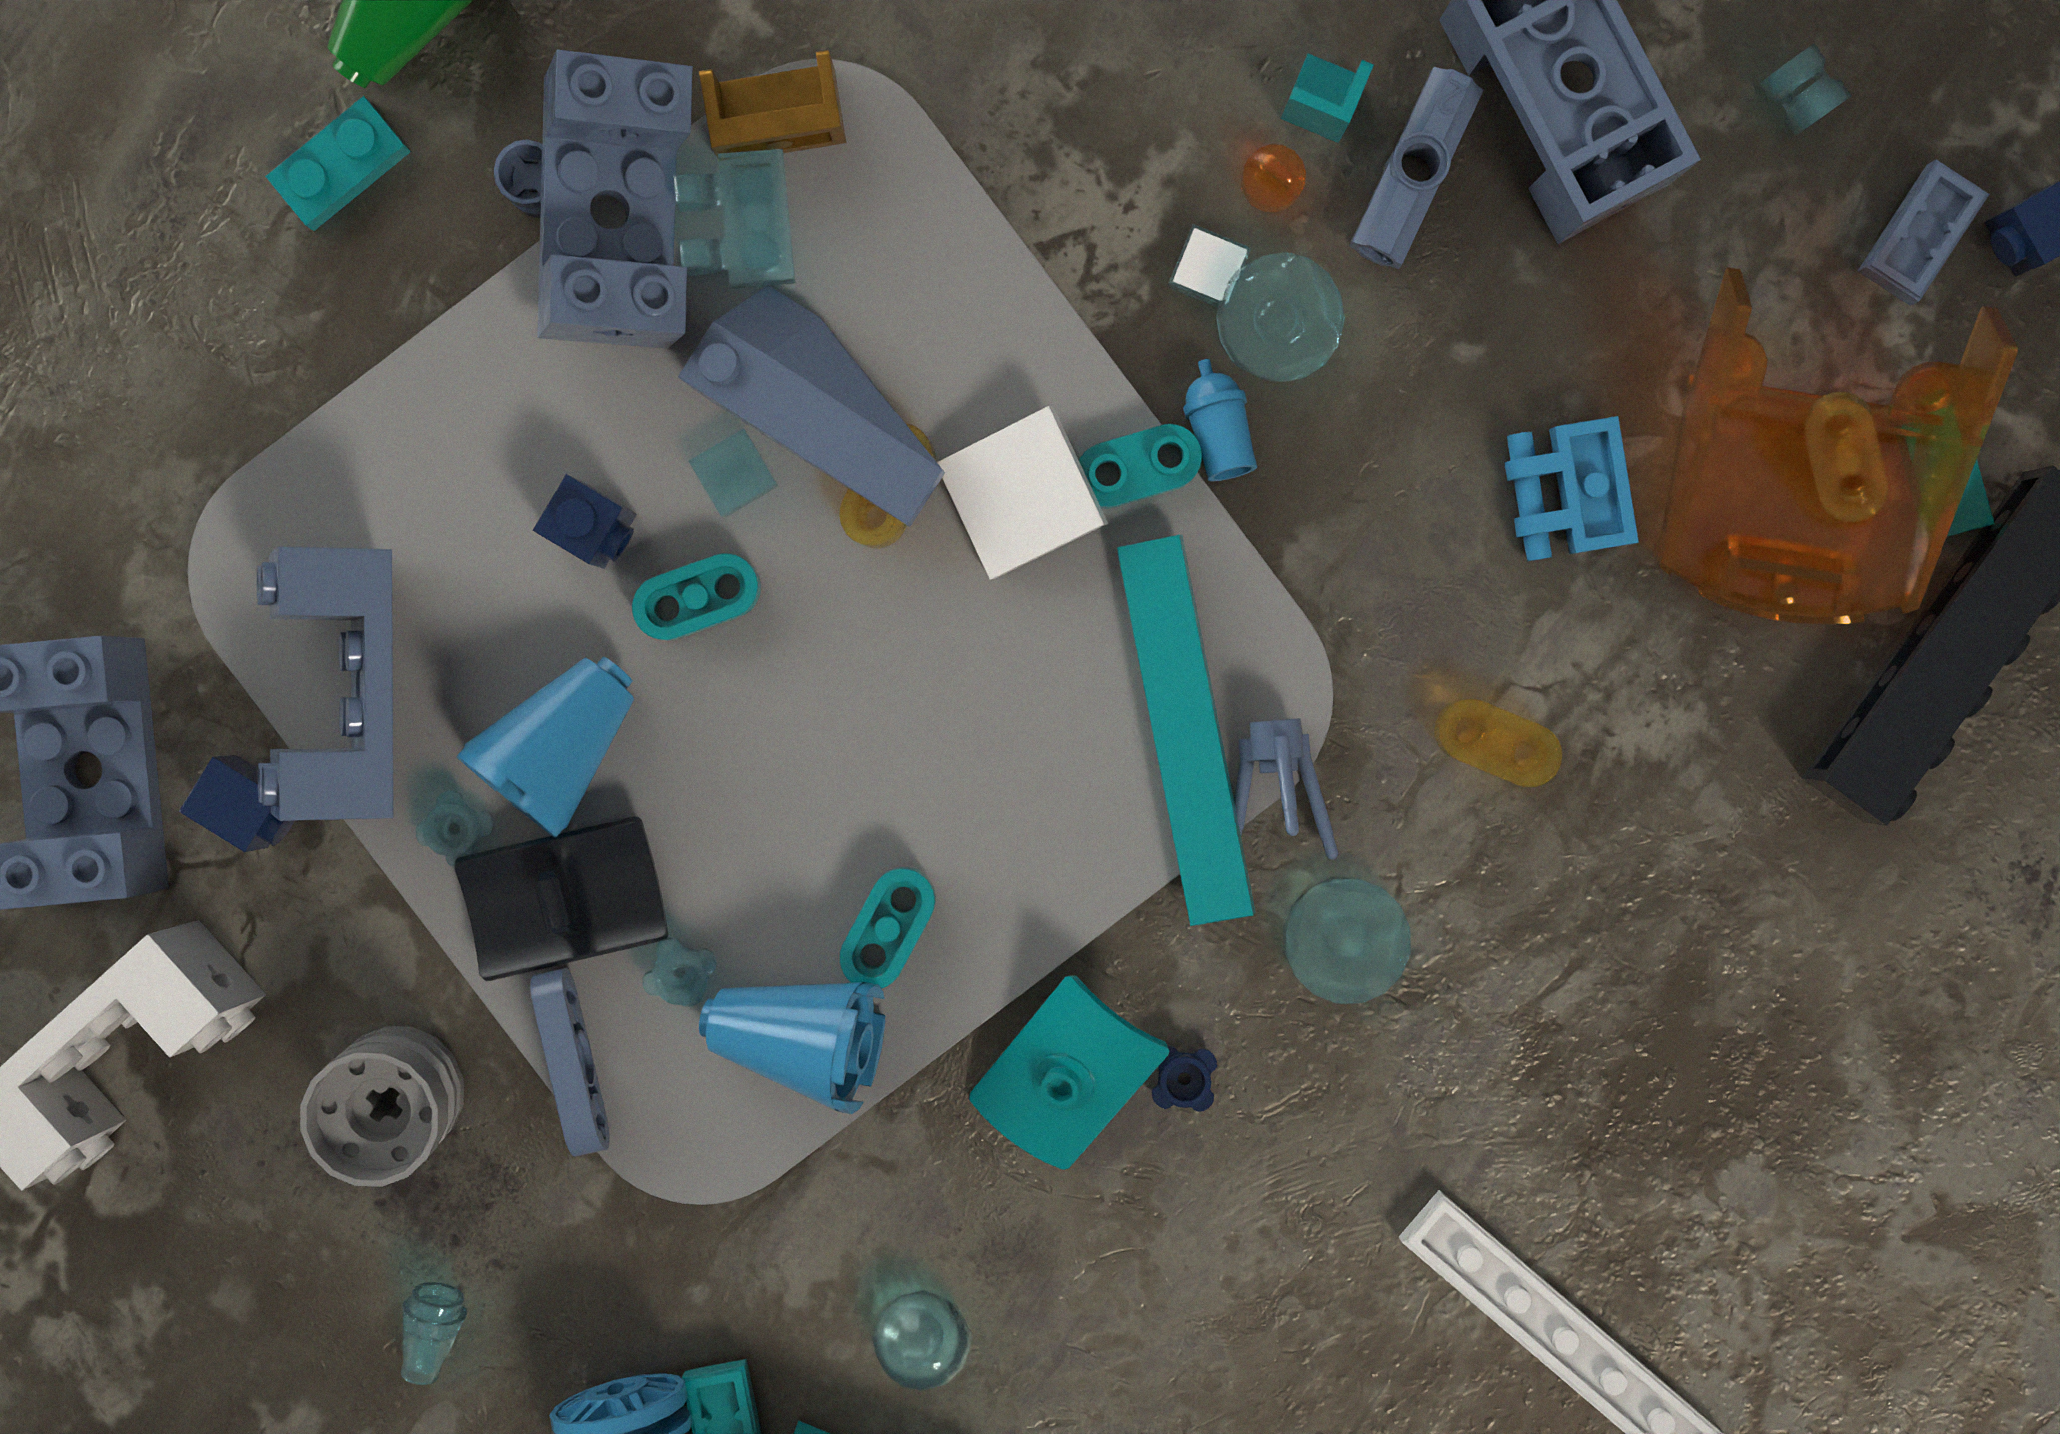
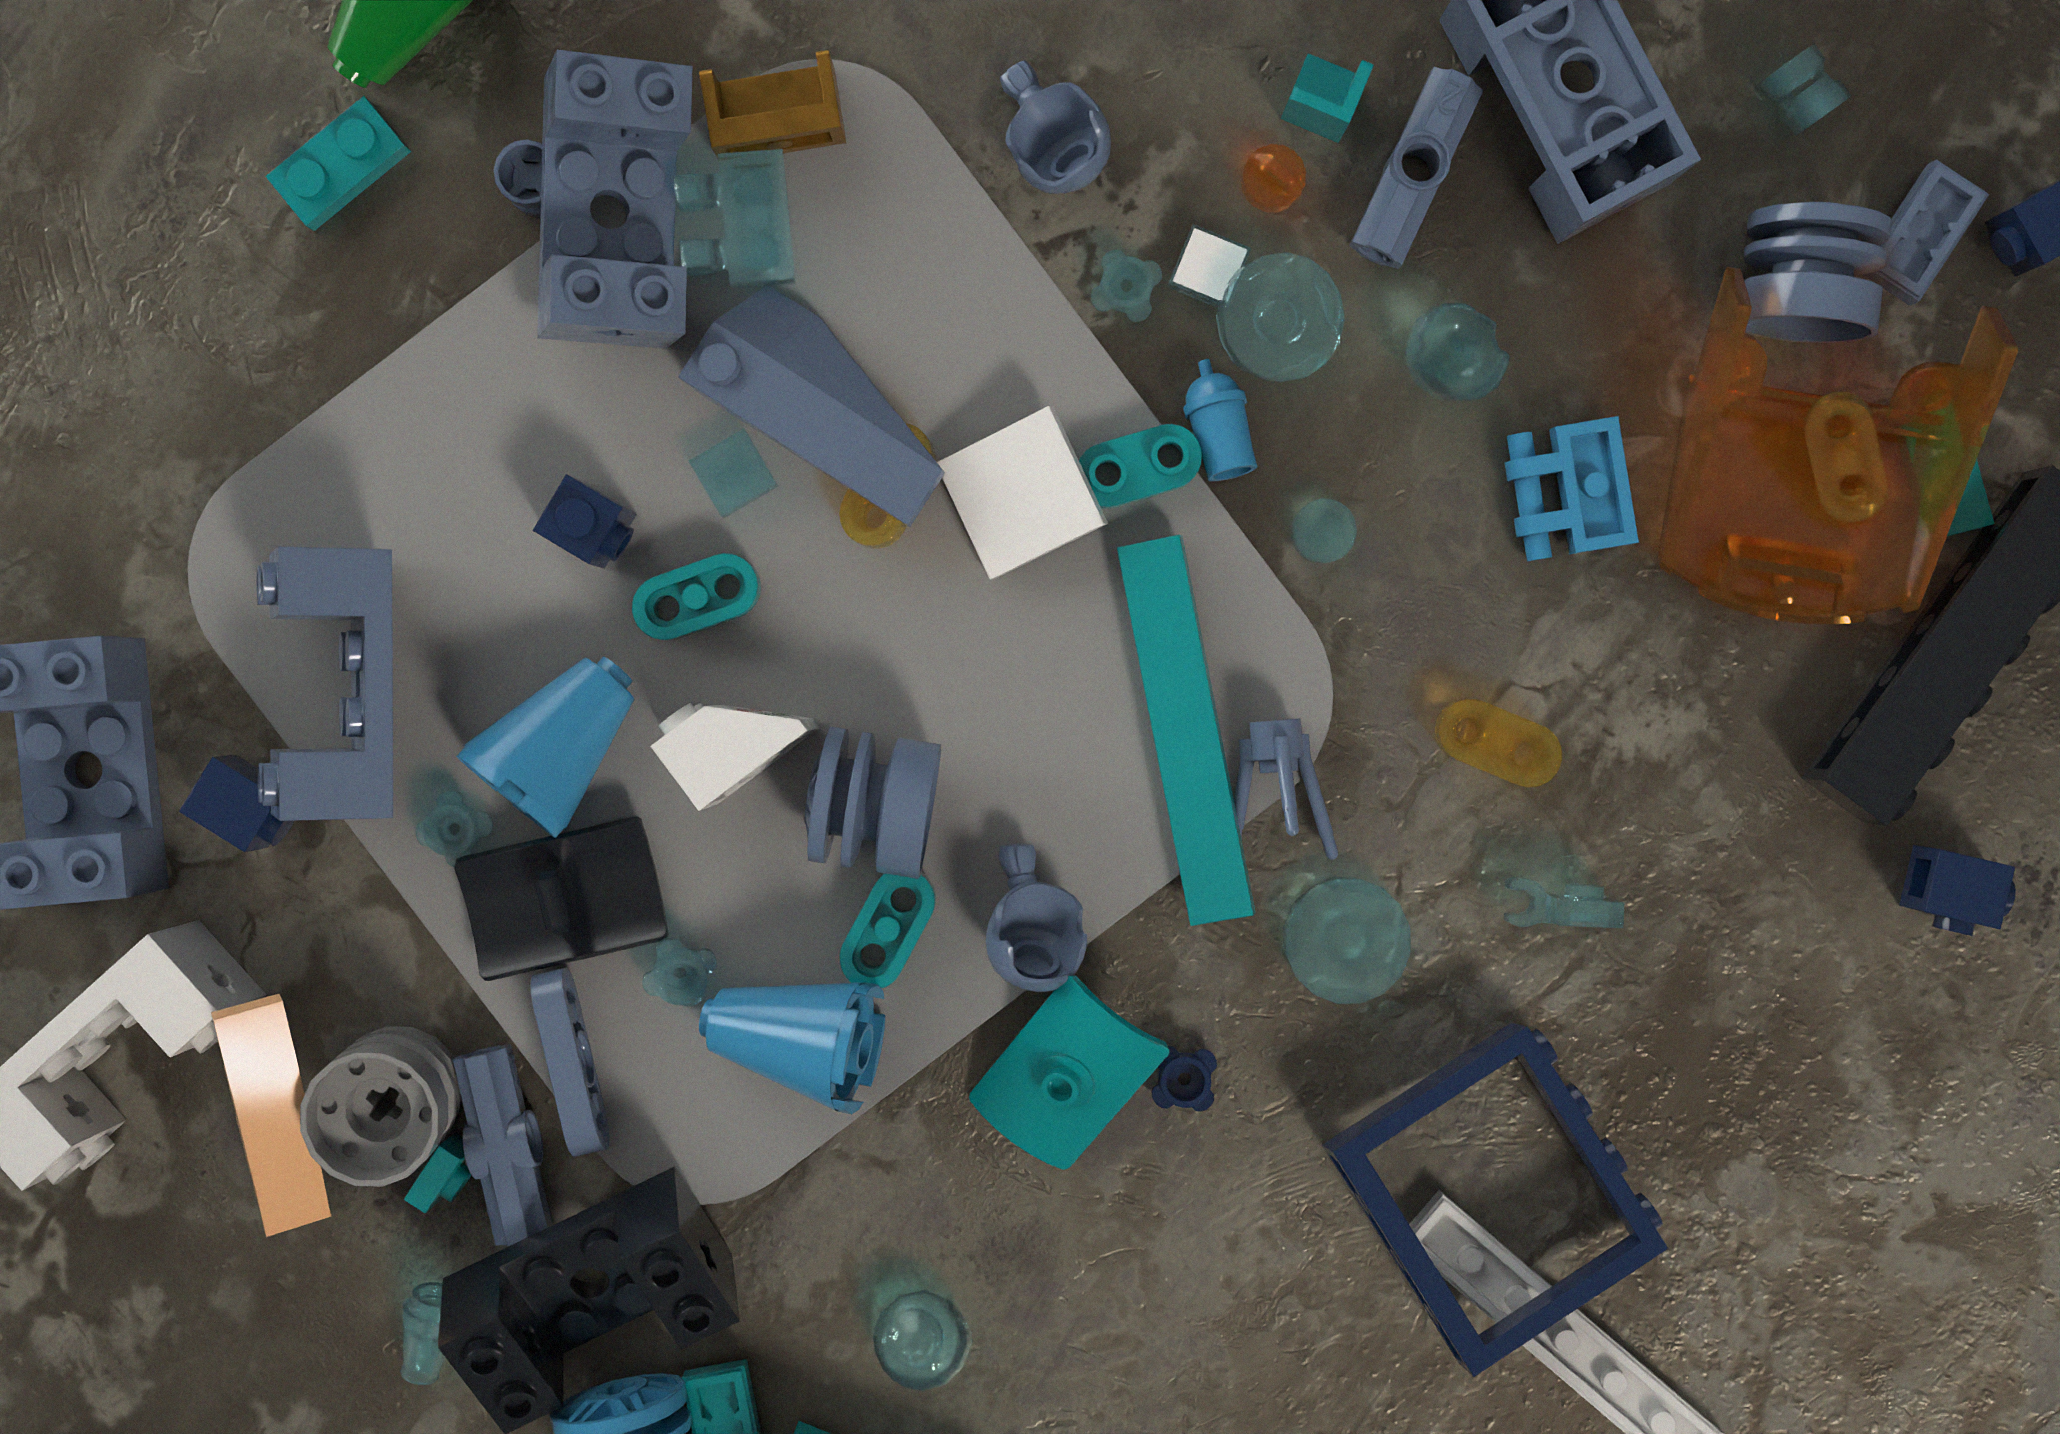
none -> light nougat slope [211,994,331,1237]
none -> teal plate [404,1133,471,1213]
none -> black plate [438,1167,740,1434]
none -> sand blue piece [453,1044,553,1246]
none -> white slope [651,703,820,811]
none -> sand blue wheel [804,727,942,879]
none -> sand blue hair [985,843,1087,992]
none -> sand blue hair [999,60,1111,194]
none -> clear light blue plate [1091,250,1162,322]
none -> clear light blue tile [1291,499,1357,564]
none -> dark blue window [1322,1023,1669,1377]
none -> clear light blue hair [1405,303,1510,401]
none -> clear light blue plate [1504,876,1625,928]
none -> sand blue wheel [1736,202,1891,343]
none -> dark blue brick [1899,845,2016,936]

